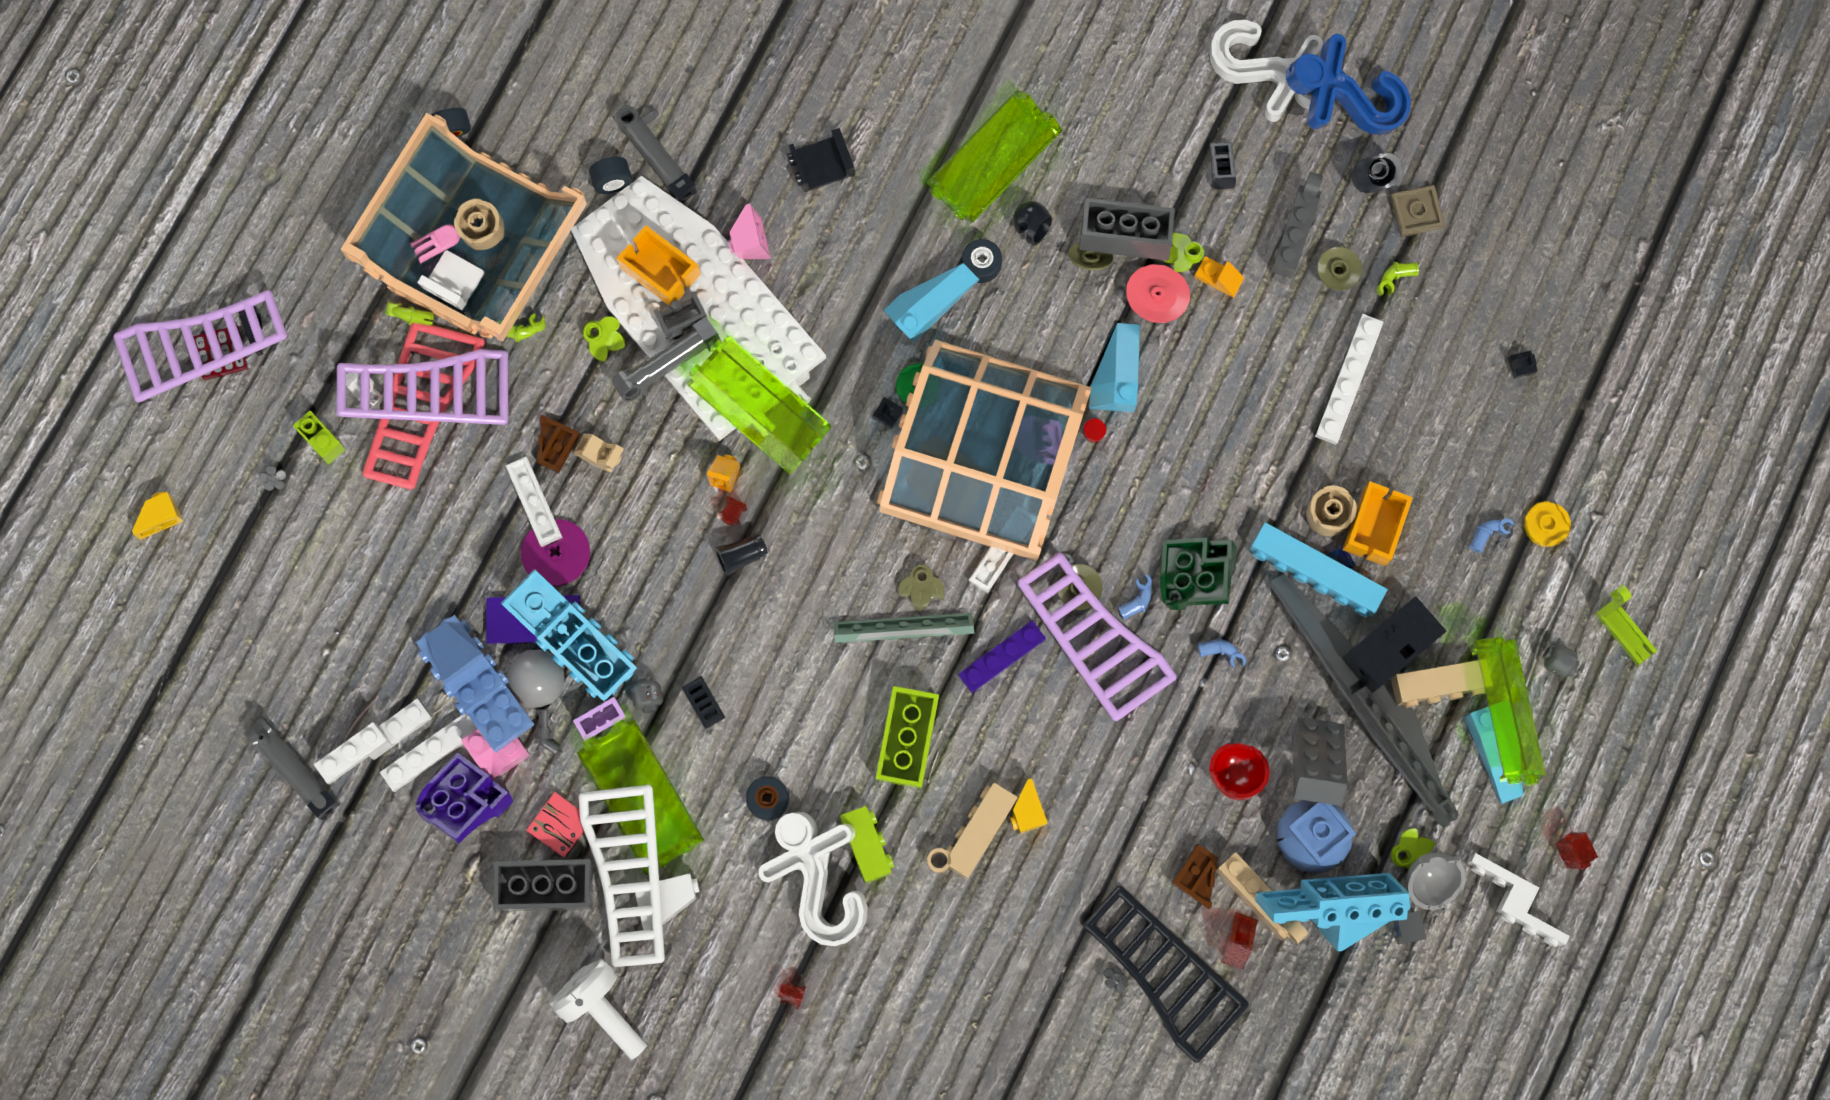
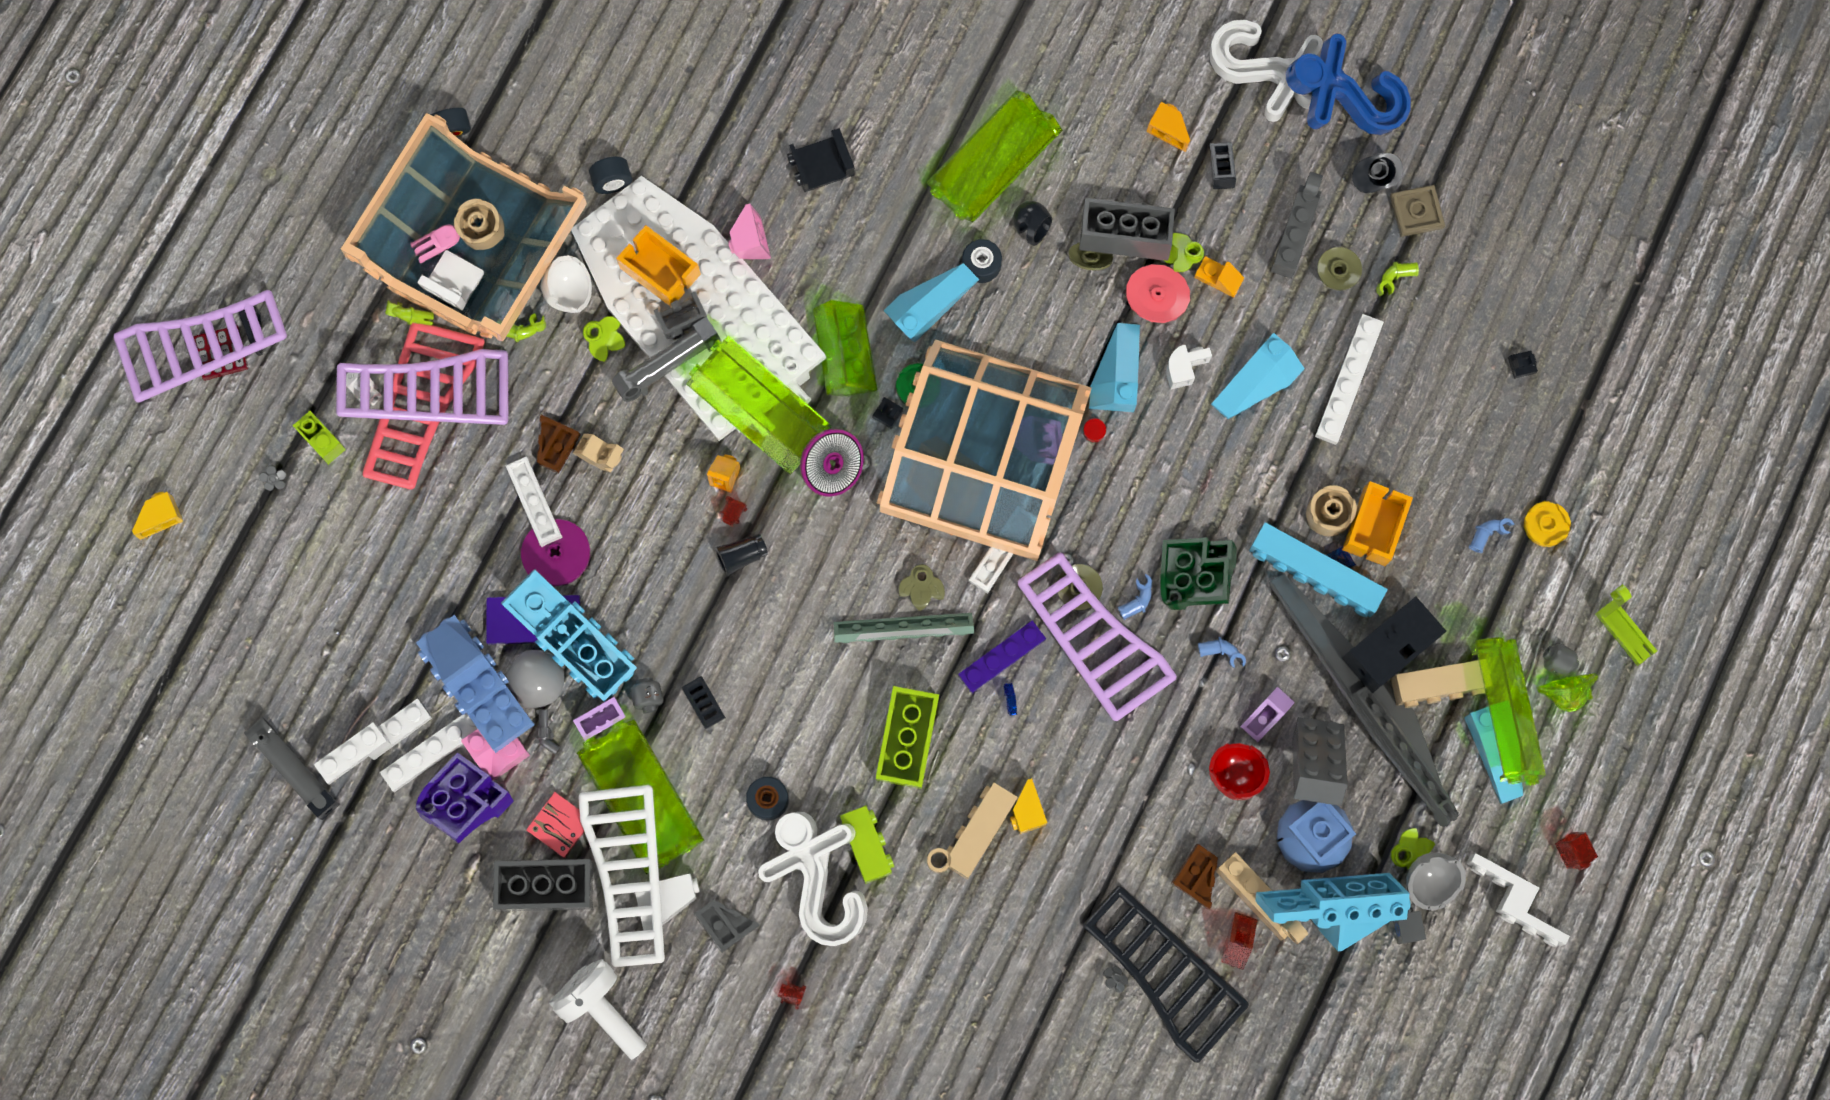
dark grey piece [616,105,697,203] -> none
none -> white cylinder [540,255,592,313]
none -> dark grey wing [694,900,759,953]
none -> piece [800,429,864,497]
none -> clear neon green slope [813,300,878,397]
none -> clear blue tile [1003,683,1017,716]
none -> light orange slope [1147,102,1190,152]
none -> white brick [1166,345,1212,390]
none -> medium azure wedge [1211,333,1304,419]
none -> lavender slope [1240,687,1295,742]
none -> clear neon green hat [1536,673,1598,712]

